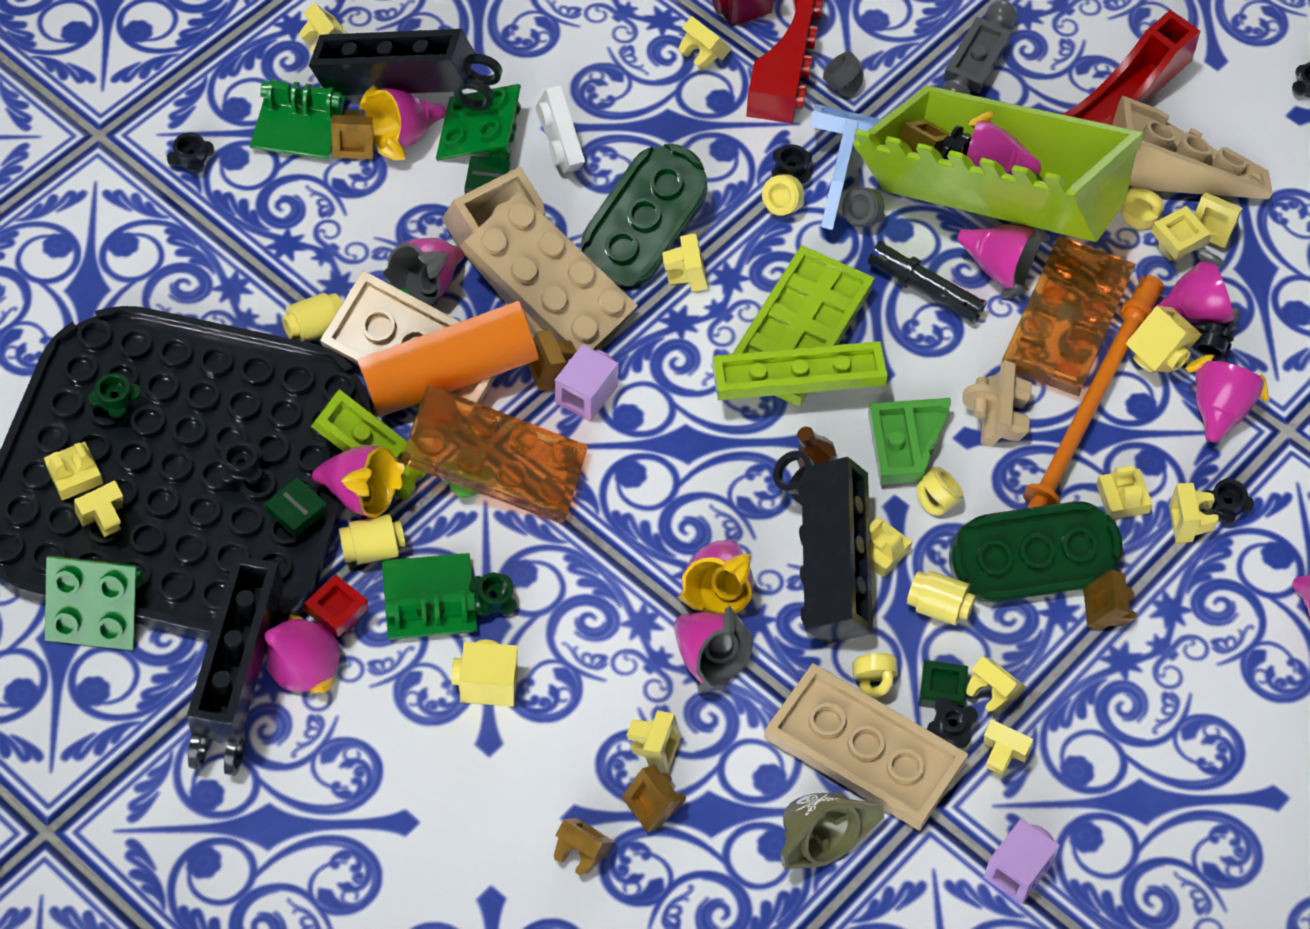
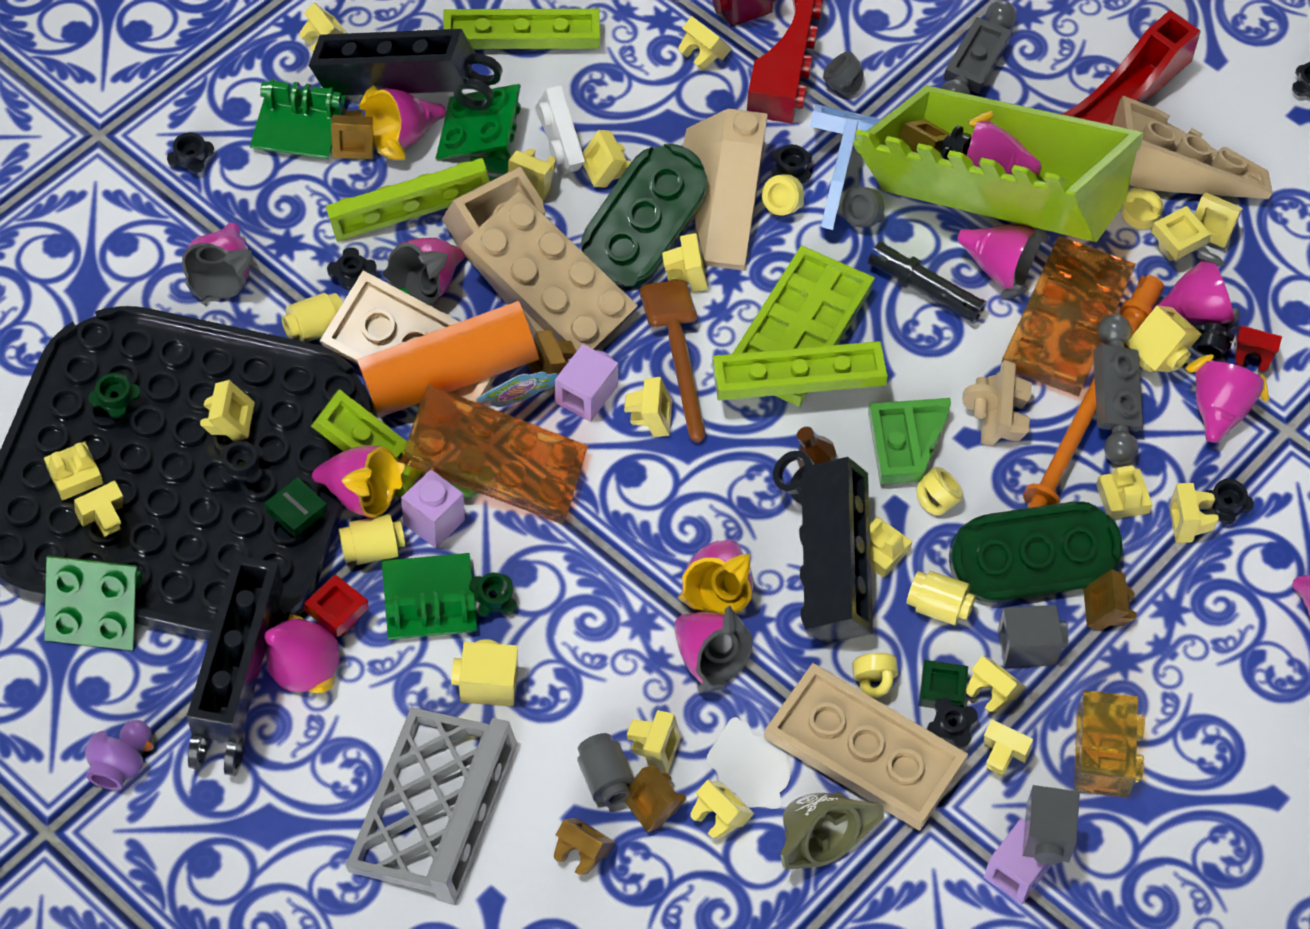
none -> medium lavender animal [85,720,154,790]
none -> dark grey hat [182,223,252,300]
none -> light yellow tile [200,380,255,442]
none -> lime plate [325,158,490,242]
none -> black plate [327,247,377,290]
none -> light grey fence [346,707,517,904]
none -> lavender brick [401,469,465,549]
none -> lime plate [443,8,600,49]
none -> sticker [475,372,559,407]
none -> light yellow tile [508,148,555,202]
none -> dark grey brick [577,733,635,805]
none -> light yellow tile [582,130,632,188]
none -> light yellow tile [624,377,672,437]
none -> dark orange piece [639,280,706,442]
none -> tan wedge [683,109,767,271]
none -> light yellow tile [691,780,754,838]
none -> white sticker [707,717,790,809]
none -> dark grey brick [998,605,1068,668]
none -> dark grey brick [1022,785,1080,864]
none -> clear yellow brick [1073,690,1145,798]
none -> dark grey plate [1093,314,1143,465]
none -> red tile [1234,325,1282,373]

